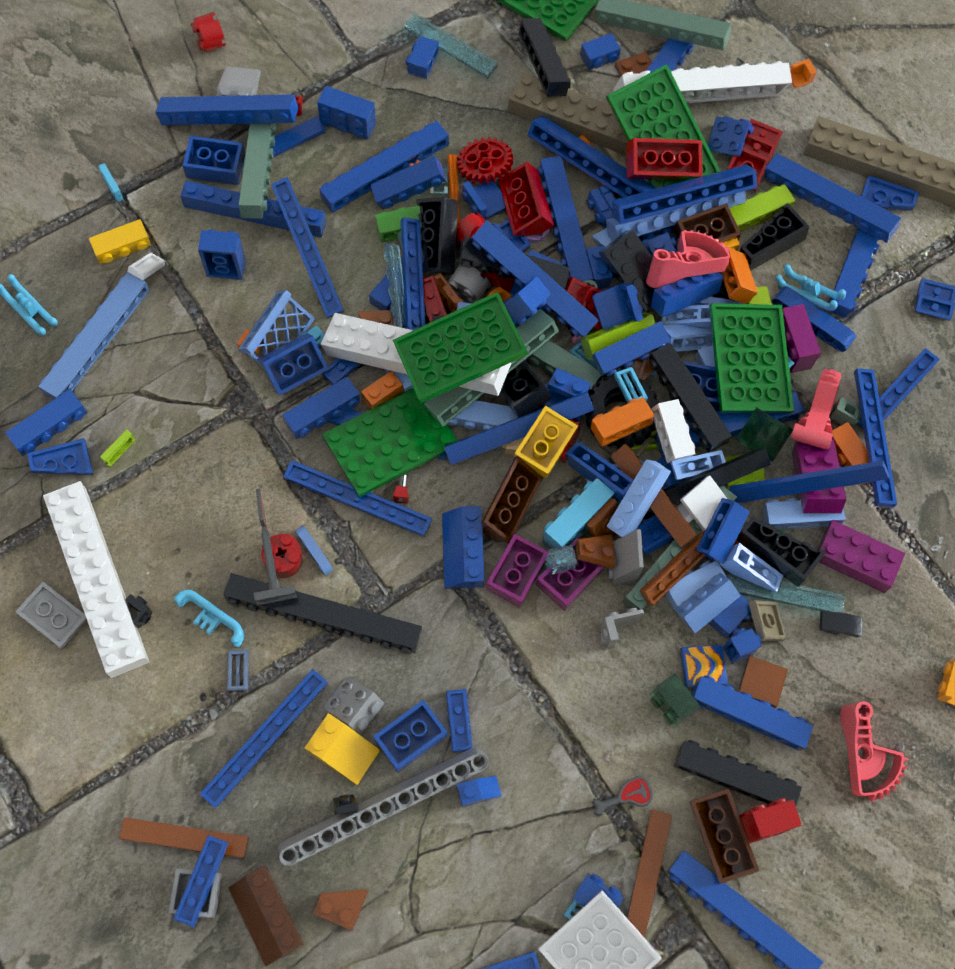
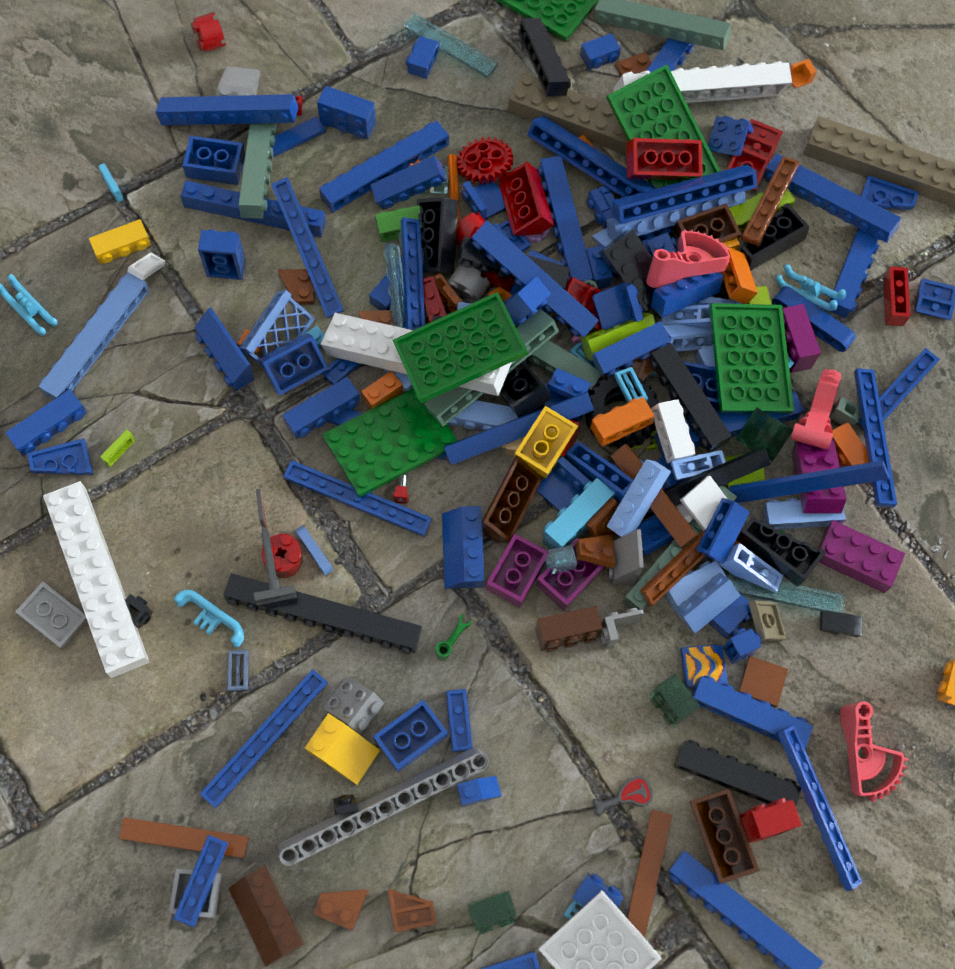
none -> blue slope [195,307,255,391]
none -> dark orange wing [278,269,314,305]
none -> dark orange wing [388,889,437,932]
none -> green brick [435,614,472,661]
none -> clear green brick [467,891,517,935]
none -> reddish brown brick [535,606,603,652]
none -> blue bracket [536,456,590,512]
none -> dark orange tile [741,156,800,246]
none -> blue plate [777,725,862,891]
none -> red brick [883,267,910,326]

